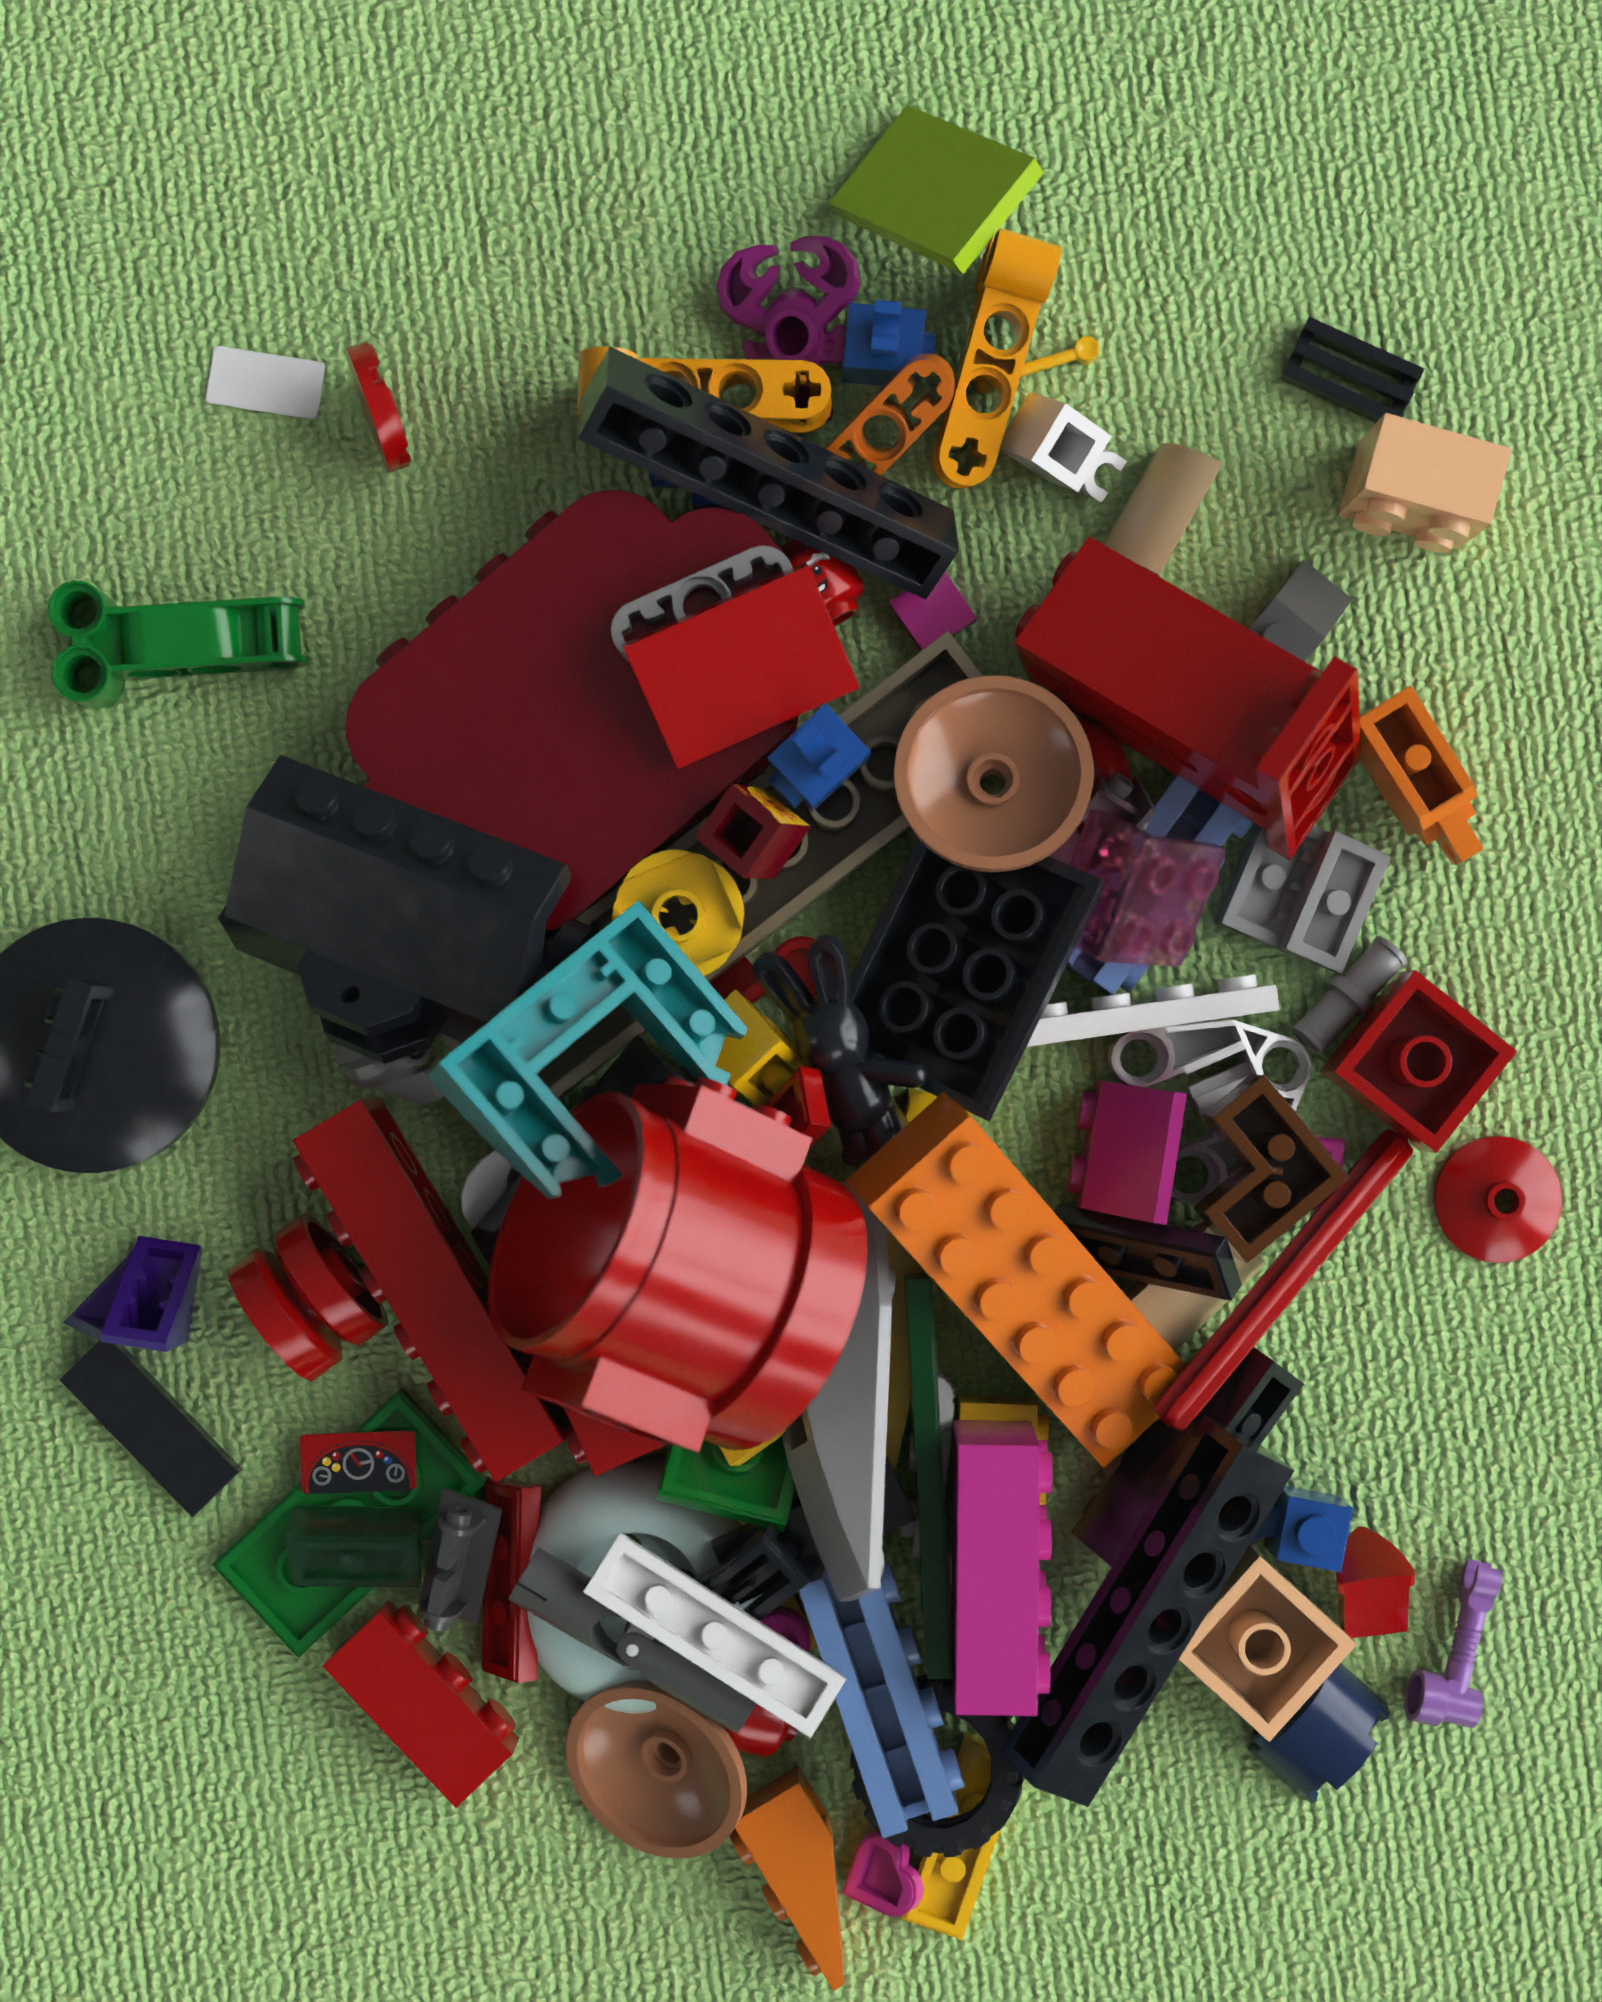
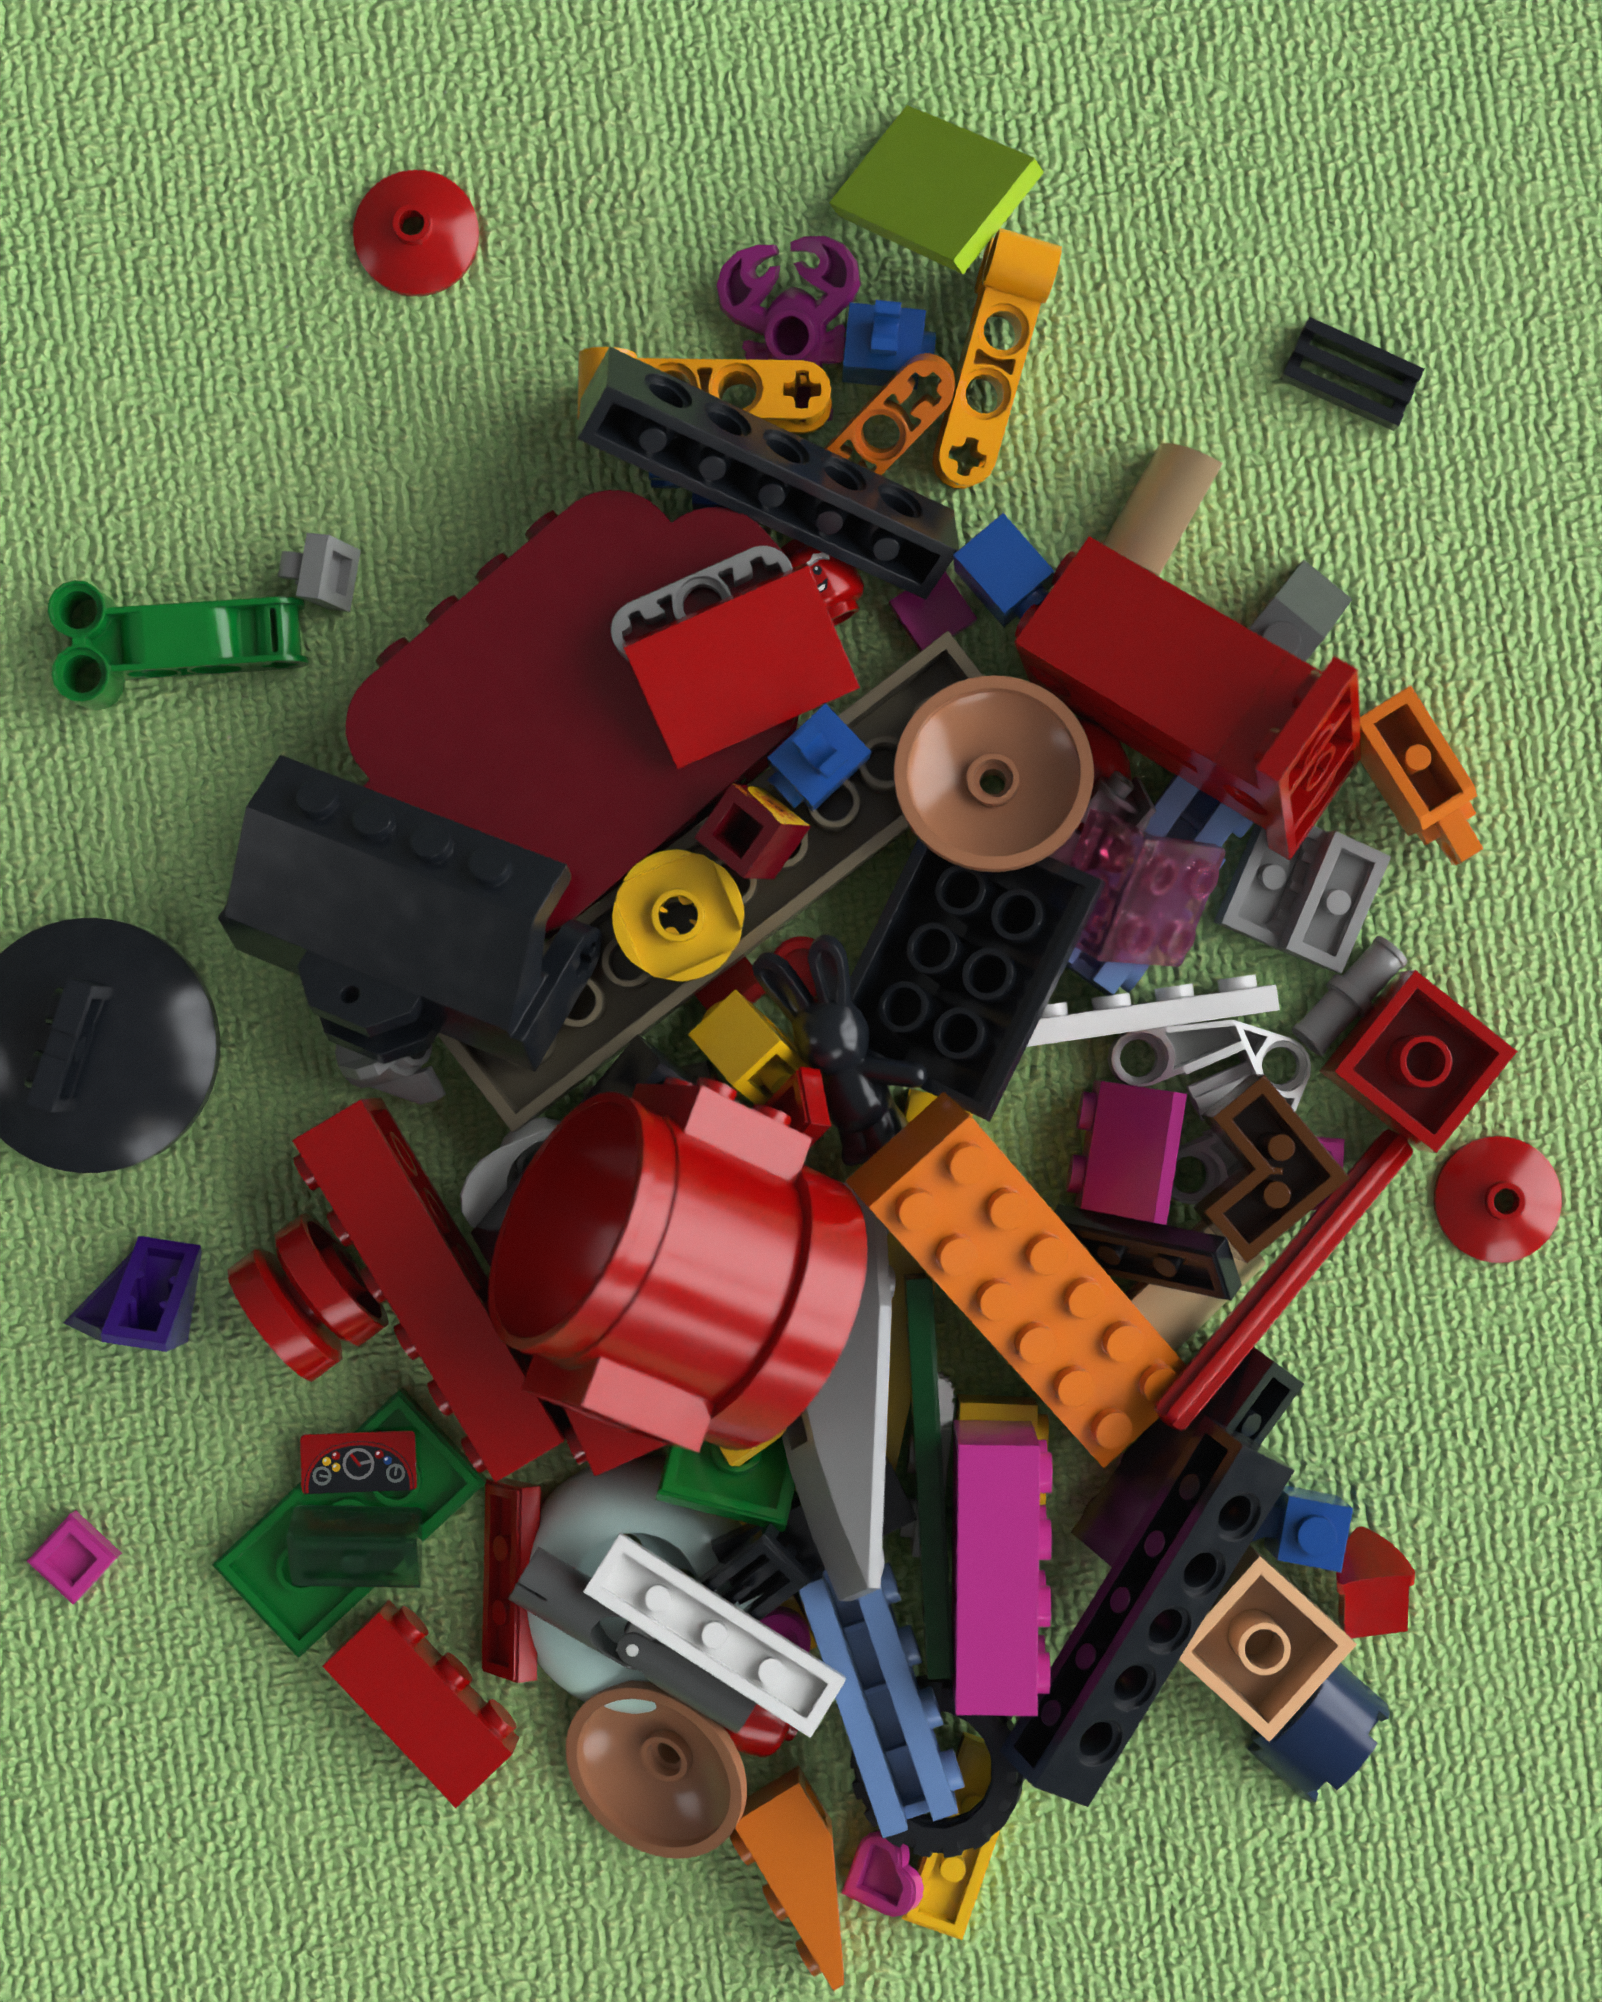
black tile [60,1341,243,1517] -> none
white sticker [206,346,325,420] -> none
red tile [345,341,412,473] -> none
dark grey hinge [419,1488,503,1631] -> none
teal wedge [427,900,748,1200] -> none
yellow hinge [973,336,1100,394] -> none
white brick [1000,392,1127,503] -> none
light nougat brick [1338,413,1512,553] -> none
medium lavender brick [1404,1559,1502,1728] -> none
none -> dark pink tile [27,1510,122,1604]
none -> light grey tile [278,533,361,612]
none -> red dish [353,170,480,297]
none -> blue brick [953,513,1054,627]

